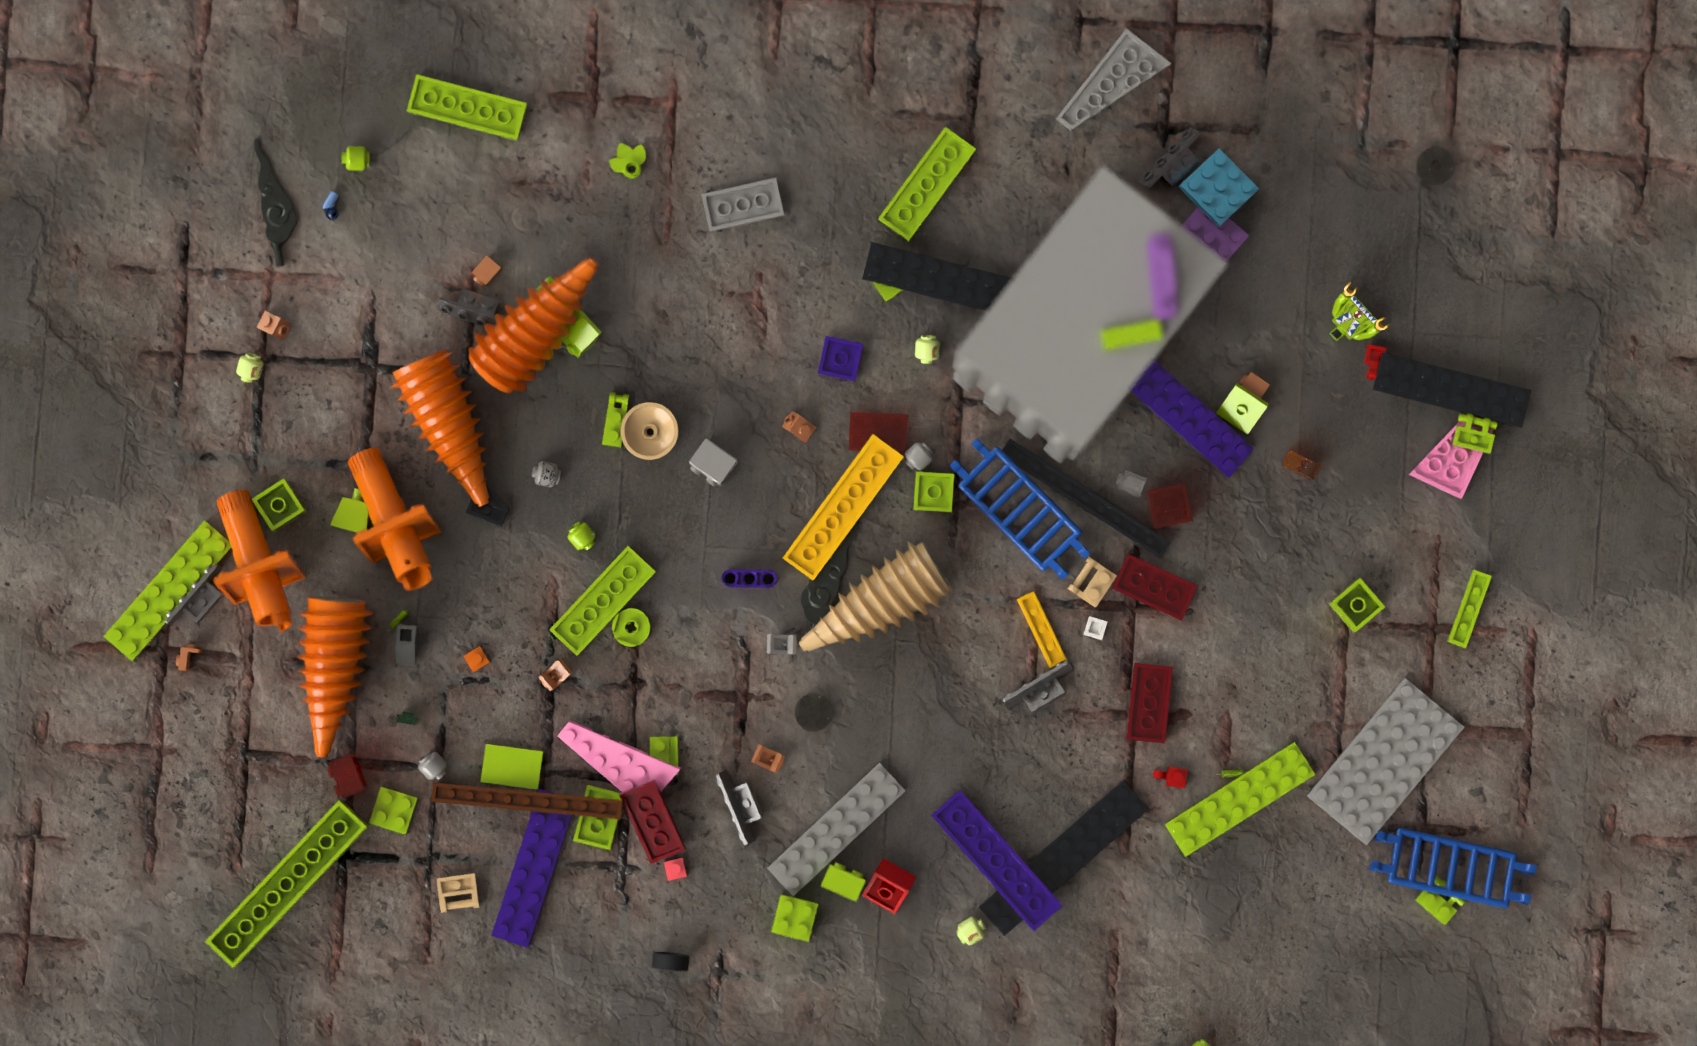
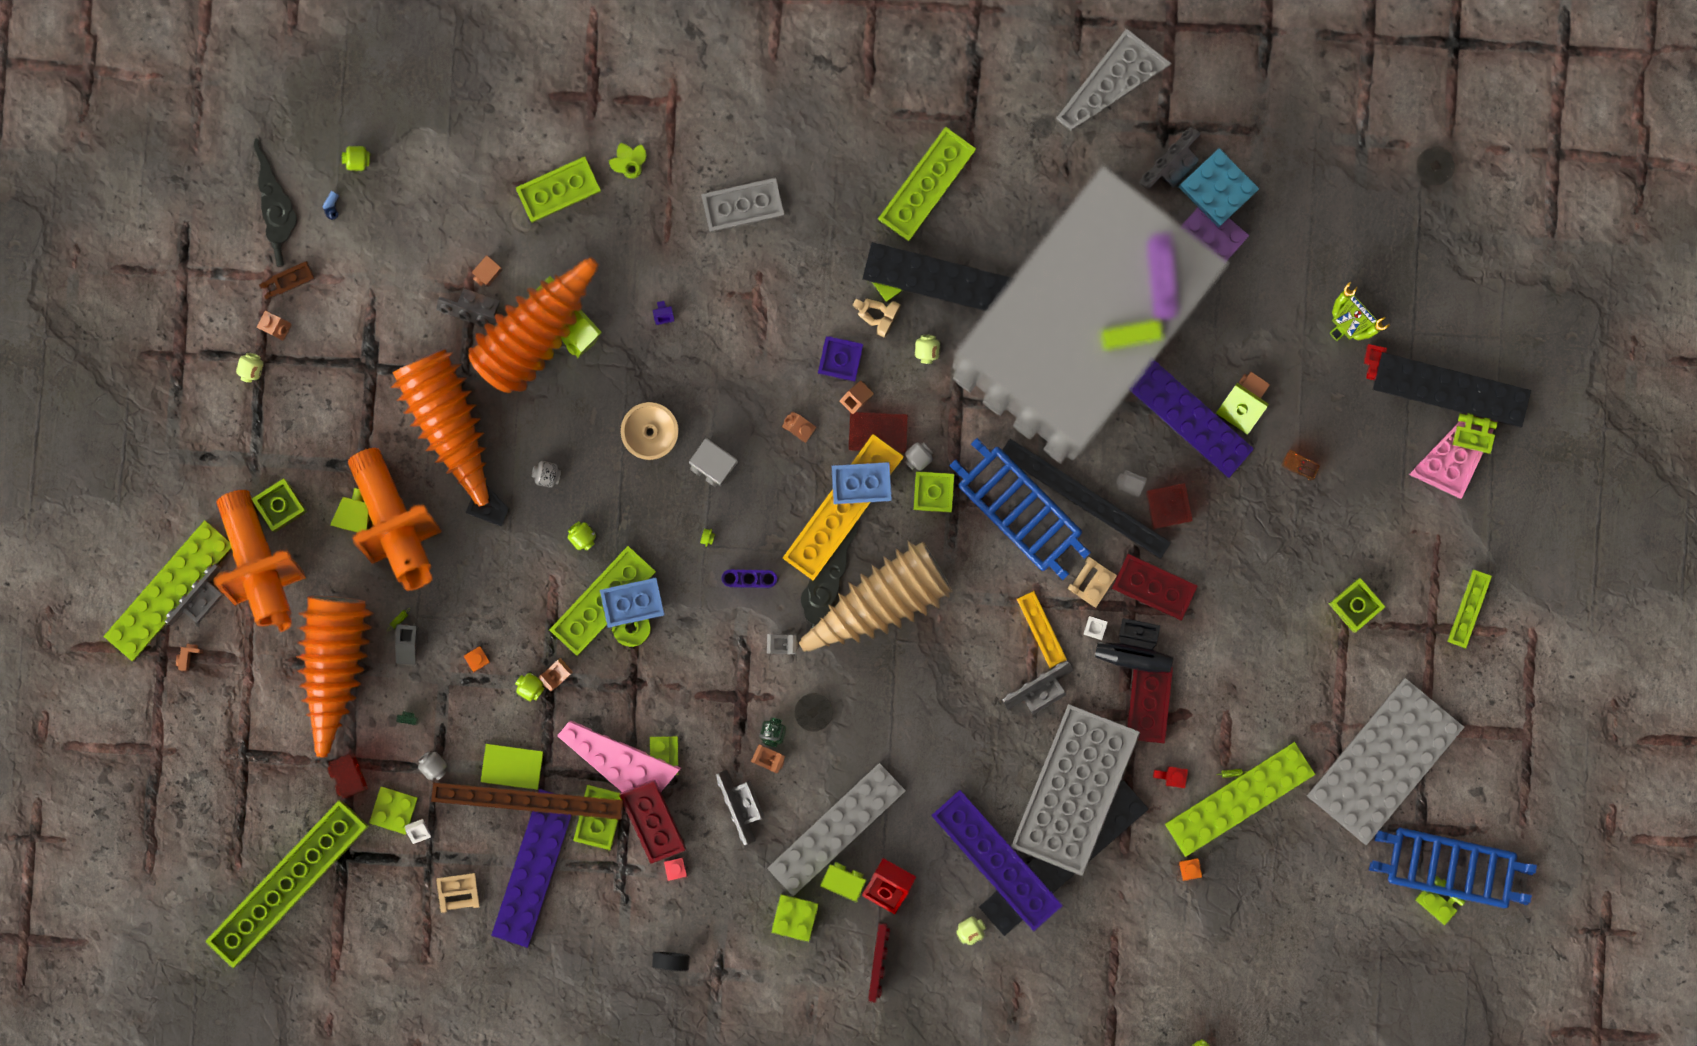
lime plate [407,74,528,141] -> none
lime plate [602,392,629,448] -> none
none -> reddish brown hinge [259,261,315,300]
none -> white plate [405,819,431,844]
none -> lime head [515,673,545,702]
none -> lime plate [516,156,601,223]
none -> medium blue plate [600,578,665,628]
none -> dark purple tile [653,301,674,325]
none -> lime plate [700,528,715,547]
none -> clear green head [759,718,786,747]
none -> medium blue plate [832,462,891,504]
none -> nougat brick [840,380,874,414]
none -> tan piece [853,298,901,338]
none -> dark red plate [868,922,890,1002]
none -> light grey plate [1011,704,1140,876]
none -> black plate [1095,618,1173,673]
none -> orange plate [1179,858,1202,881]

